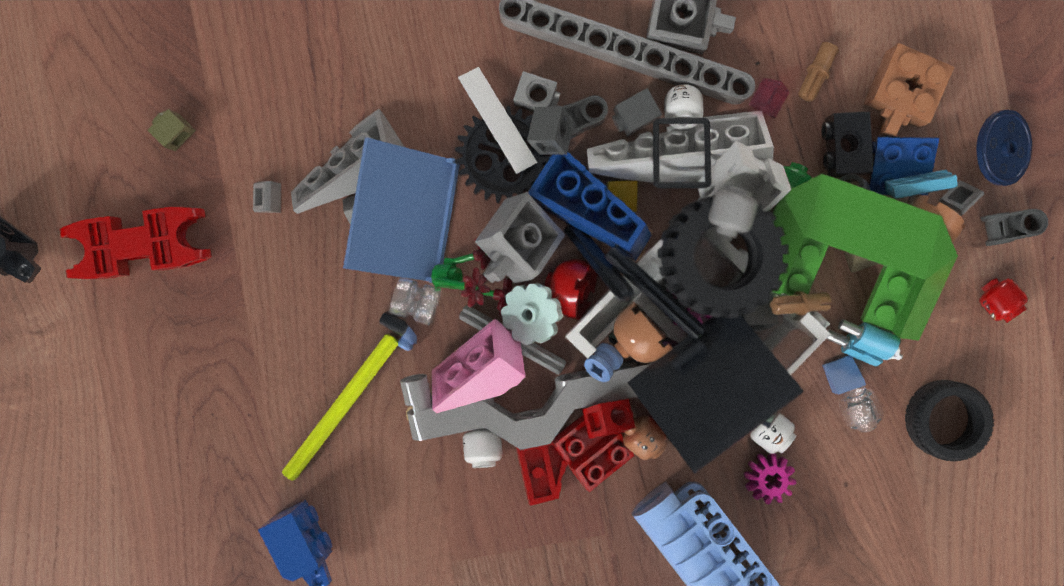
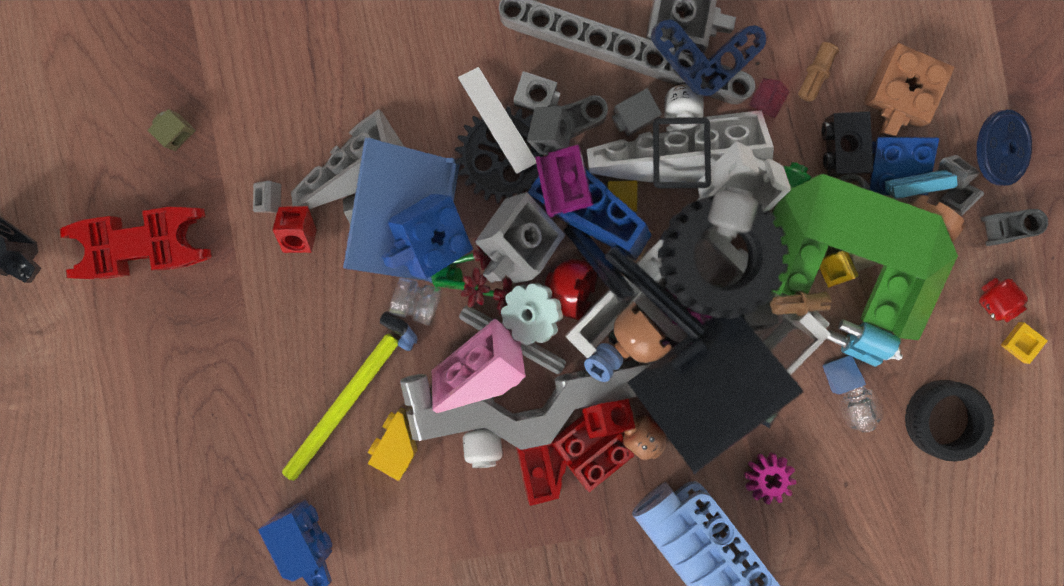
white head [750,413,796,454] -> none
none -> red brick [272,206,317,253]
none -> yellow slope [368,407,417,481]
none -> blue hinge [381,194,473,279]
none -> magenta plate [535,144,593,217]
none -> dark blue beam [651,19,767,96]
none -> yellow tile [820,250,859,288]
none -> light grey slope [938,155,980,192]
none -> yellow tile [1001,322,1048,364]

